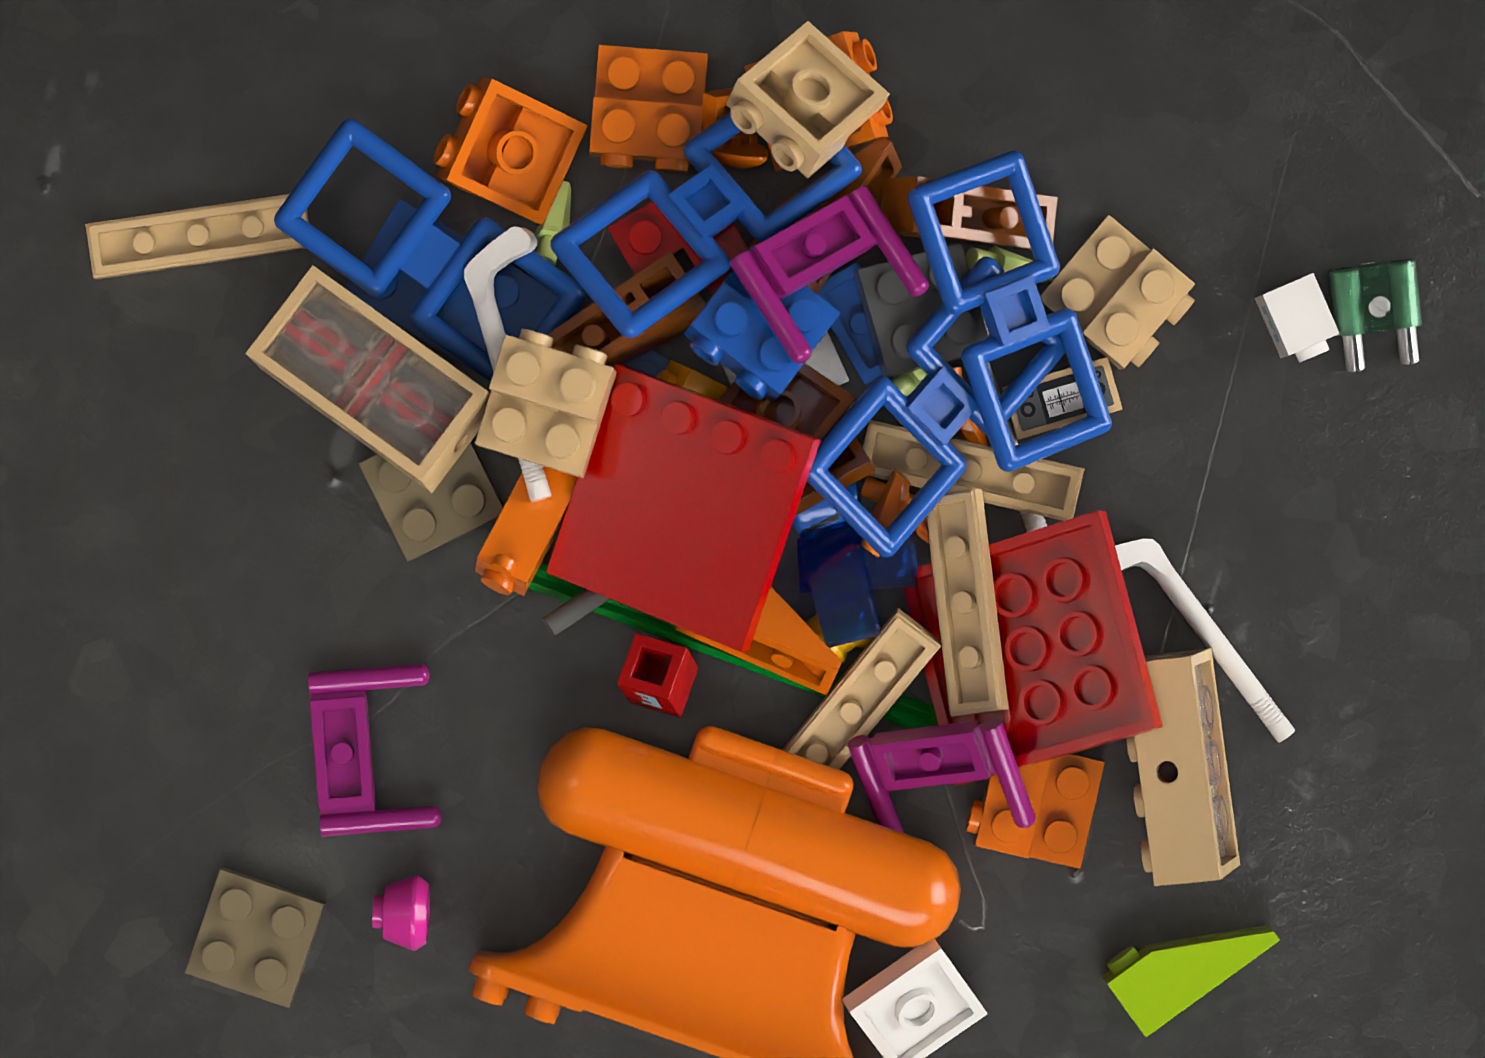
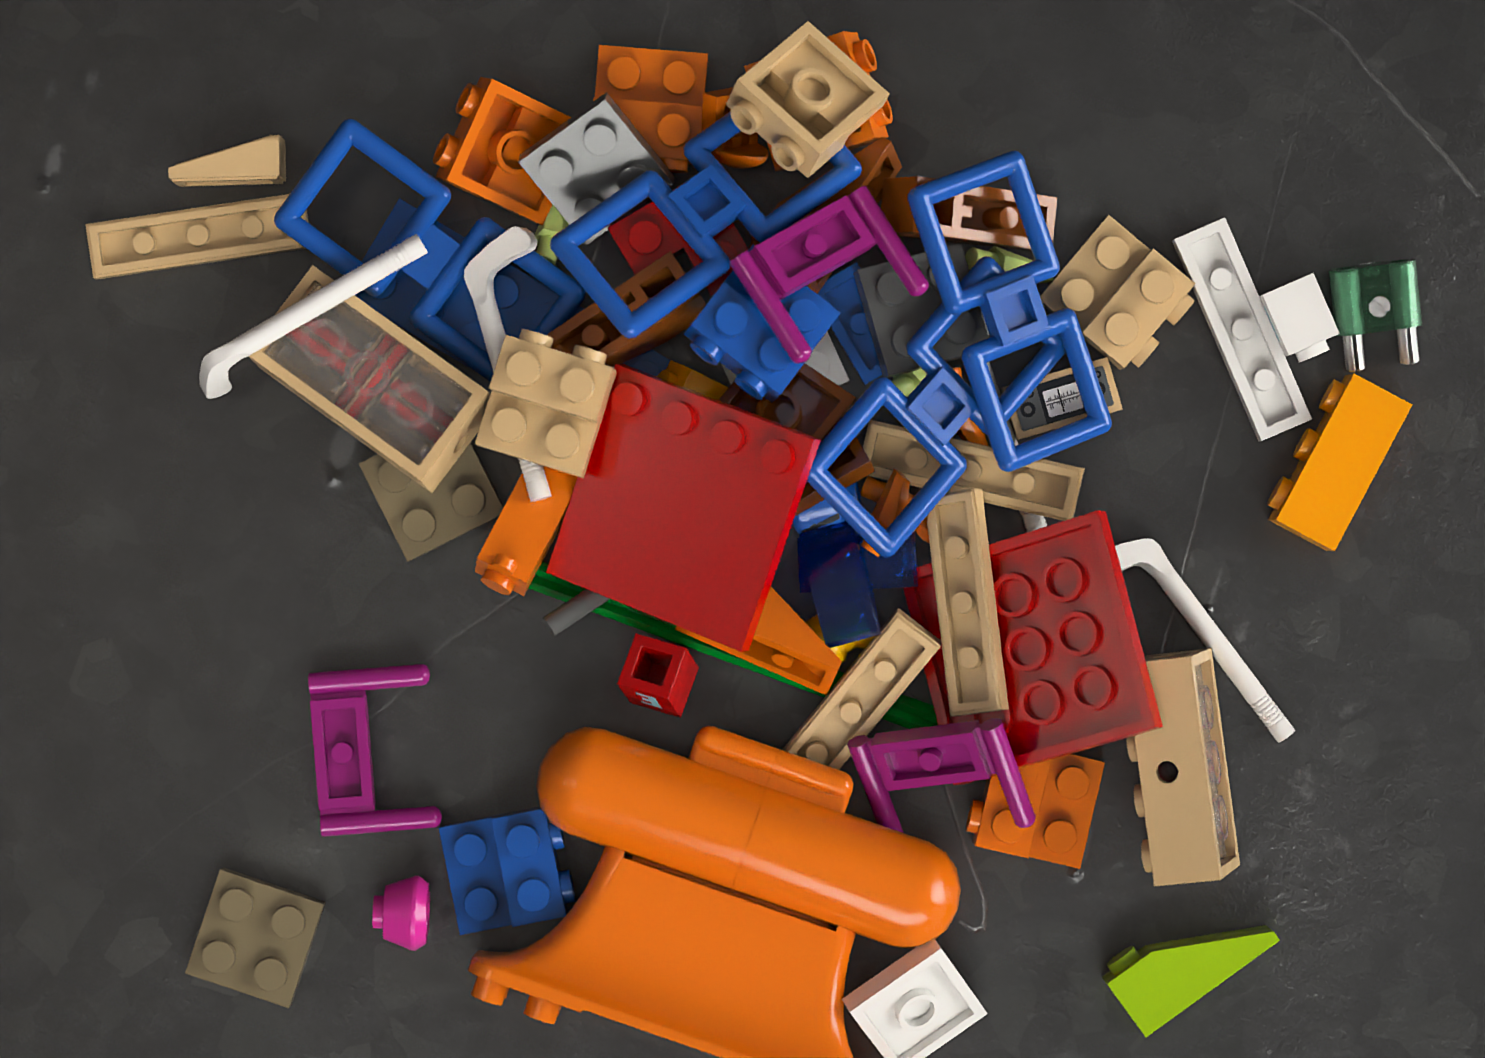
none -> tan slope [168,134,286,187]
none -> white piece [199,234,428,399]
none -> blue plate [439,806,576,935]
none -> plate [518,92,675,245]
none -> white plate [1172,217,1312,441]
none -> light orange brick [1267,374,1412,551]

